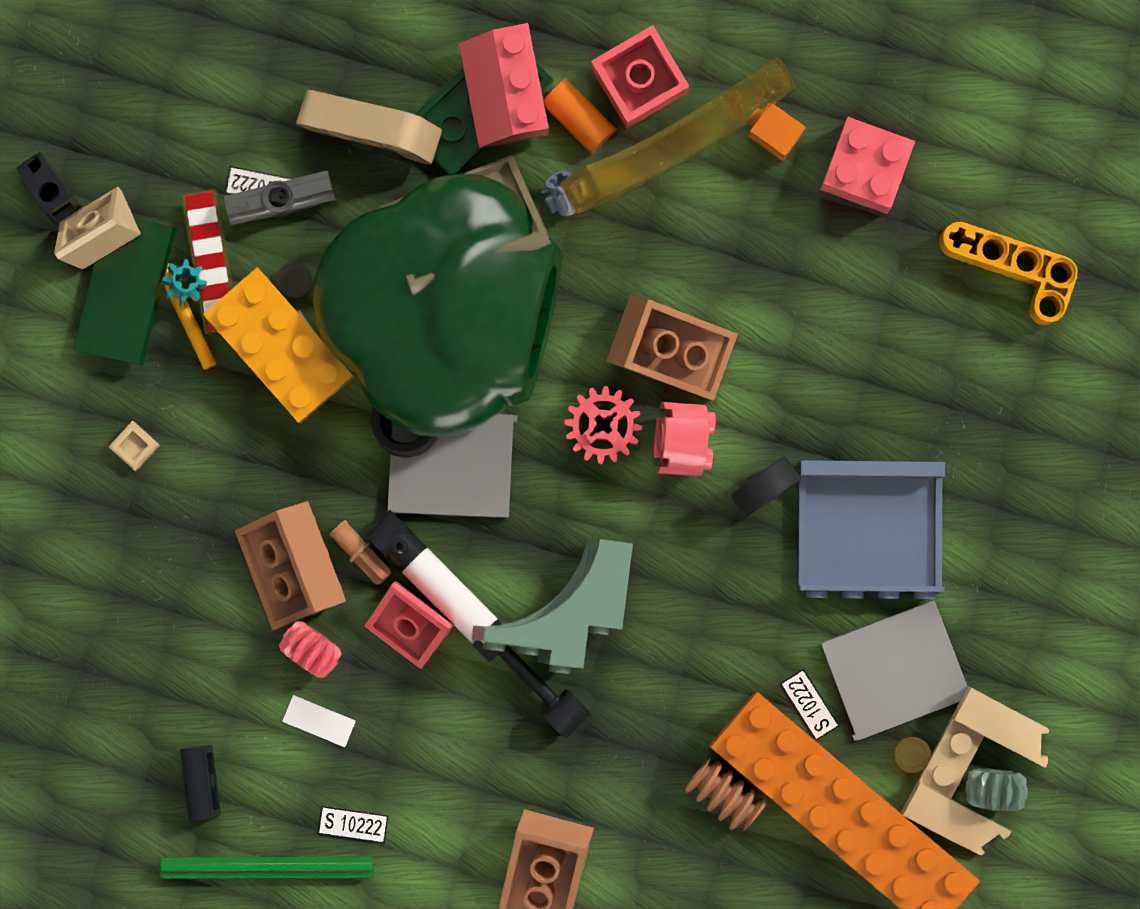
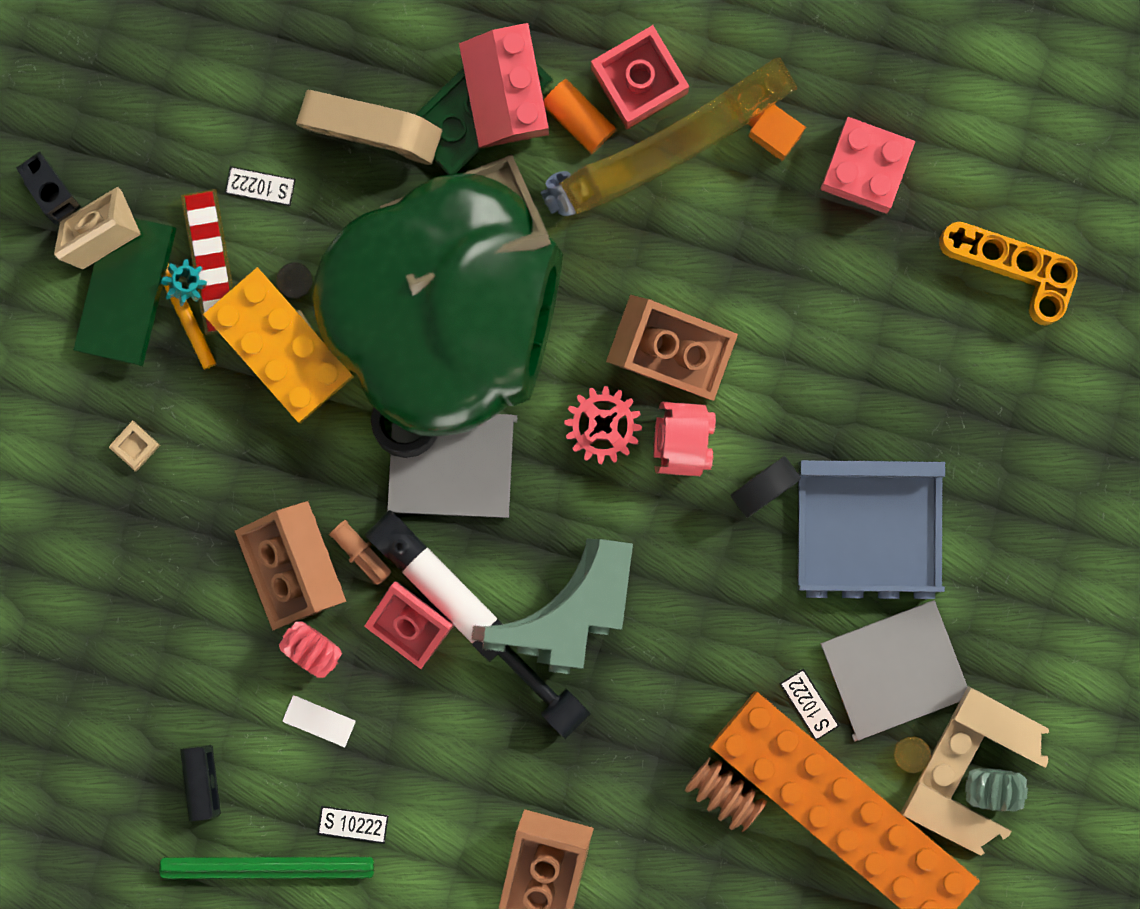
dark grey piece [224,170,336,227] -> none

